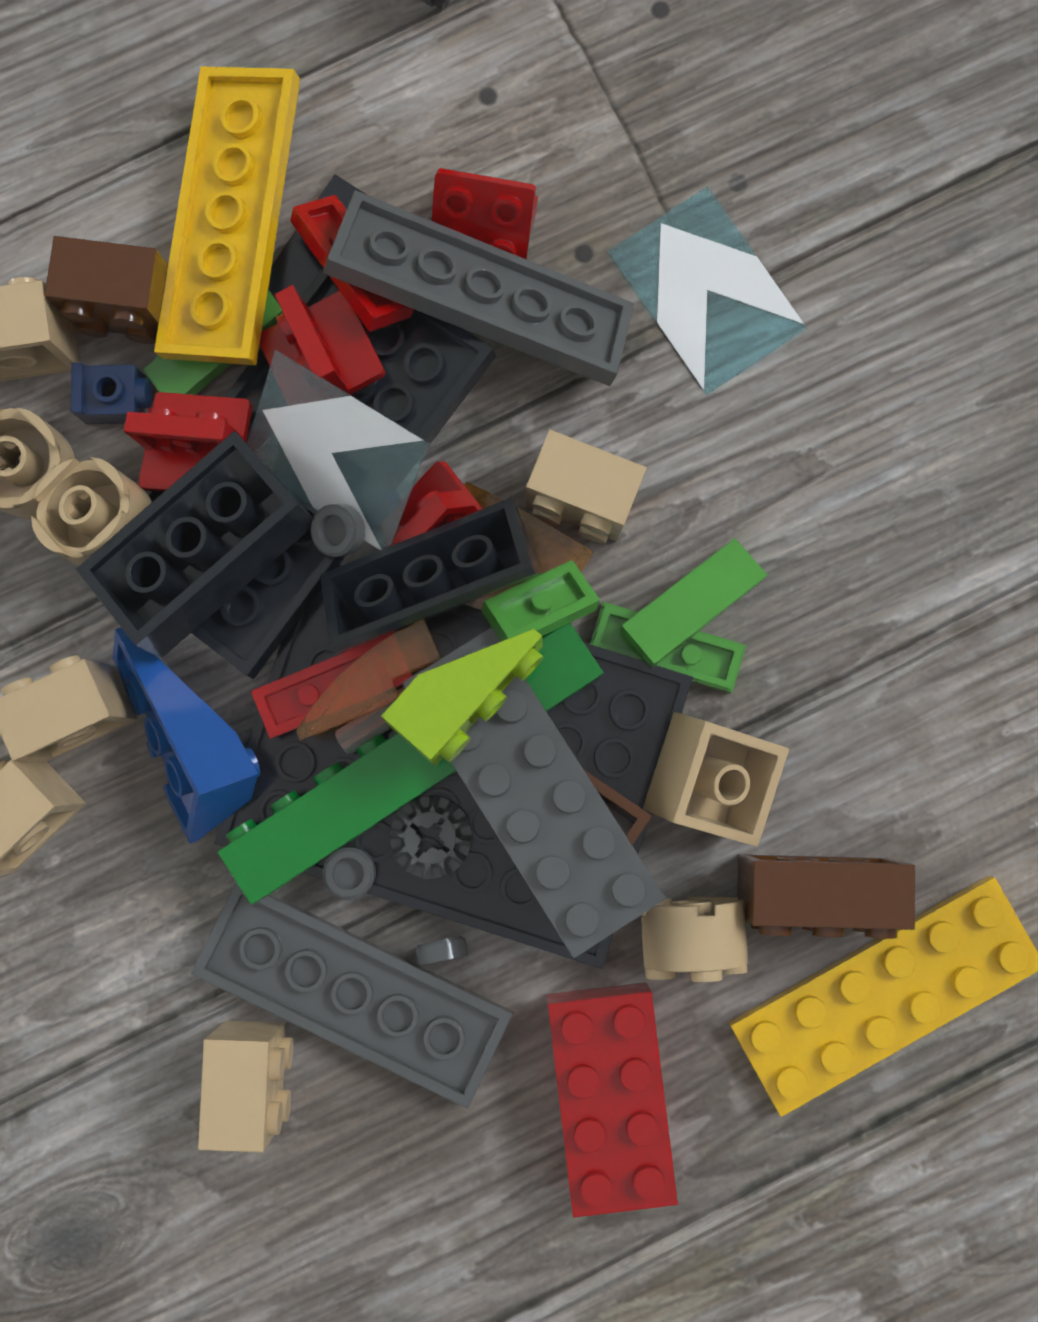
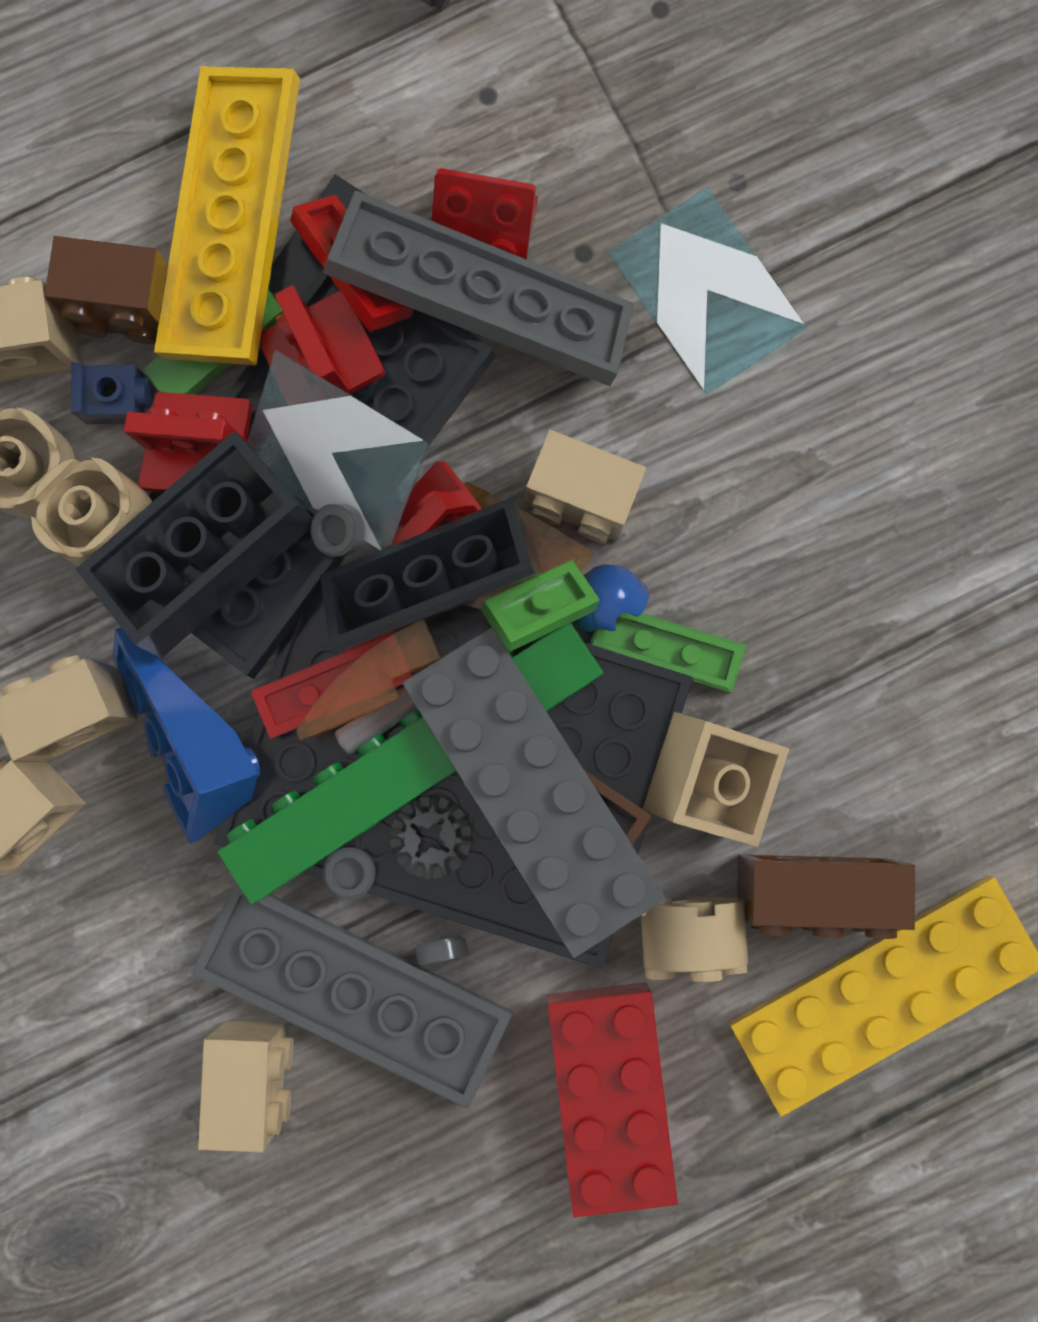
lime slope [381,629,544,766] -> none
bright green tile [619,538,767,668] -> none
none -> blue hair [572,564,649,633]

